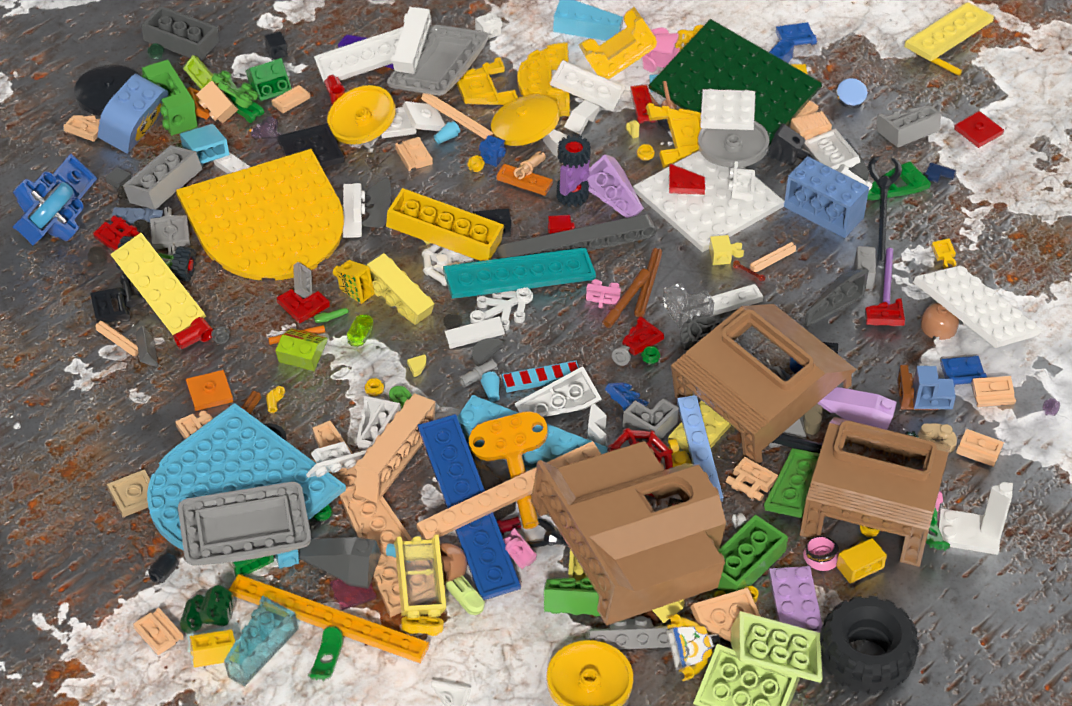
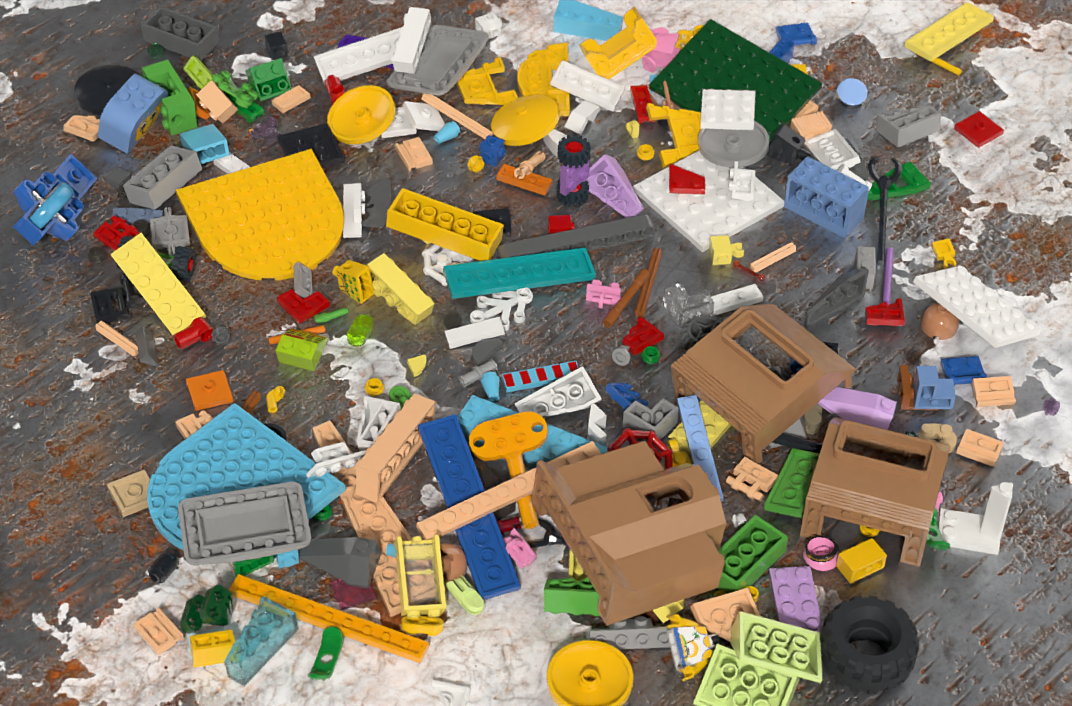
dark blue piece [923,162,957,183] -> none

